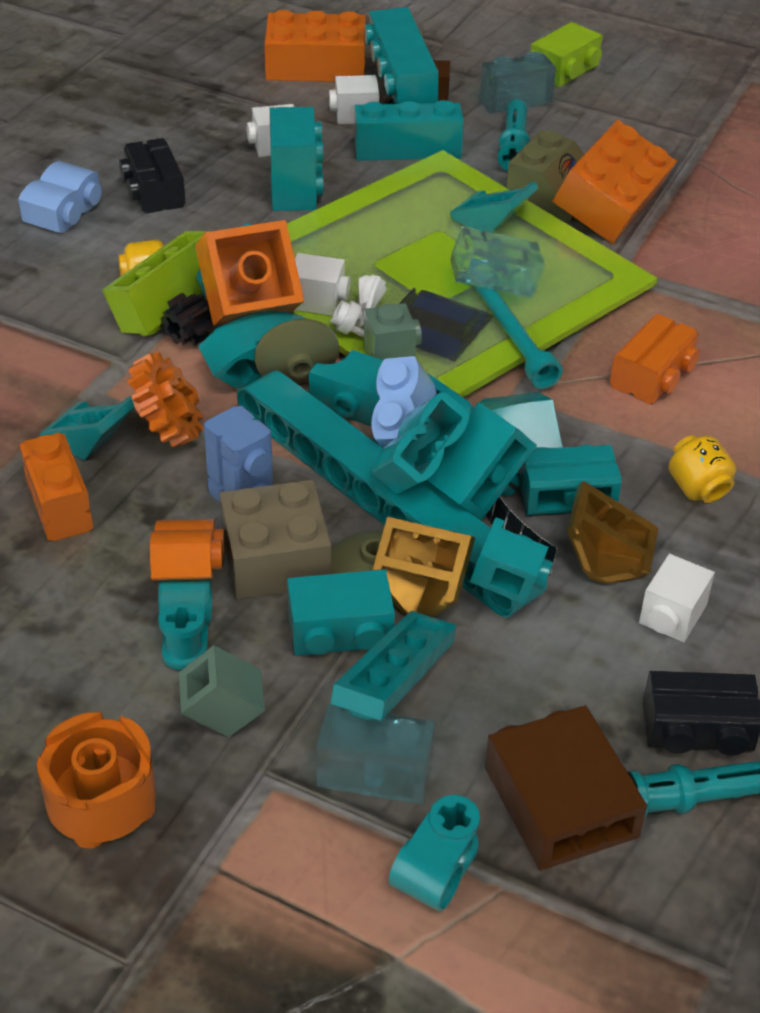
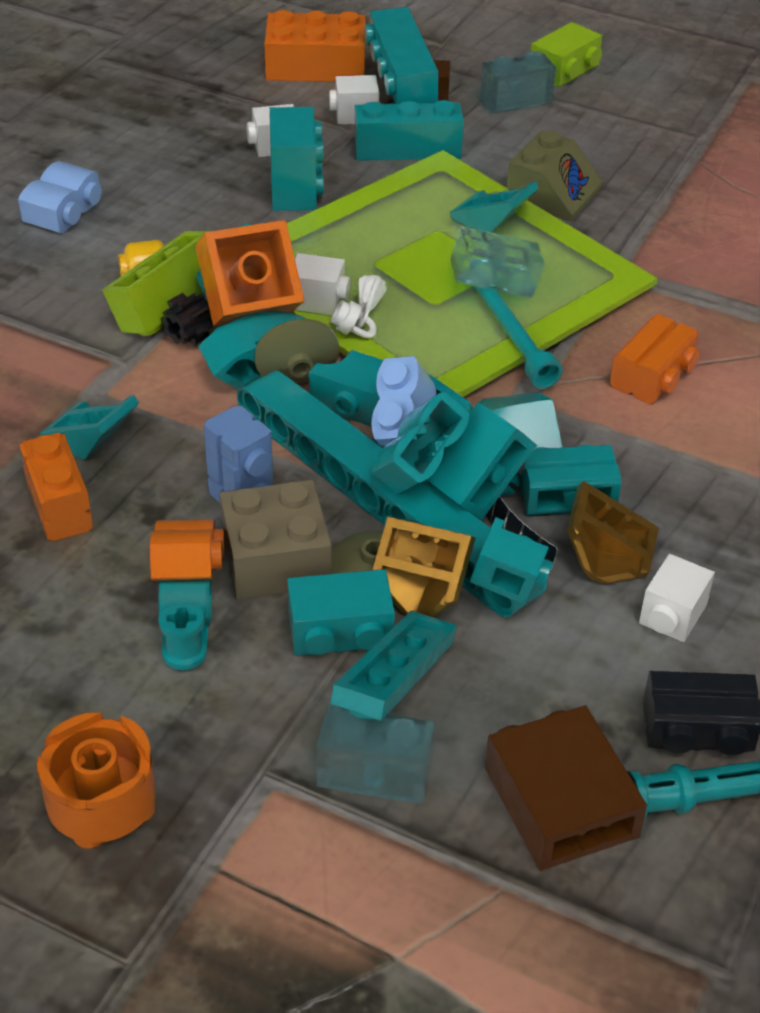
black brick [119,138,186,214] -> none
orange gear [128,352,203,448] -> none
sand green brick [179,645,265,737] -> none
sand green brick [364,303,422,360] -> none
teal piece [388,795,480,912] -> none
clear smoke piece [399,288,493,362] -> none
teal pin [497,99,530,171] -> none
orange brick [552,119,677,244] -> none
yellow head [668,435,737,503] -> none

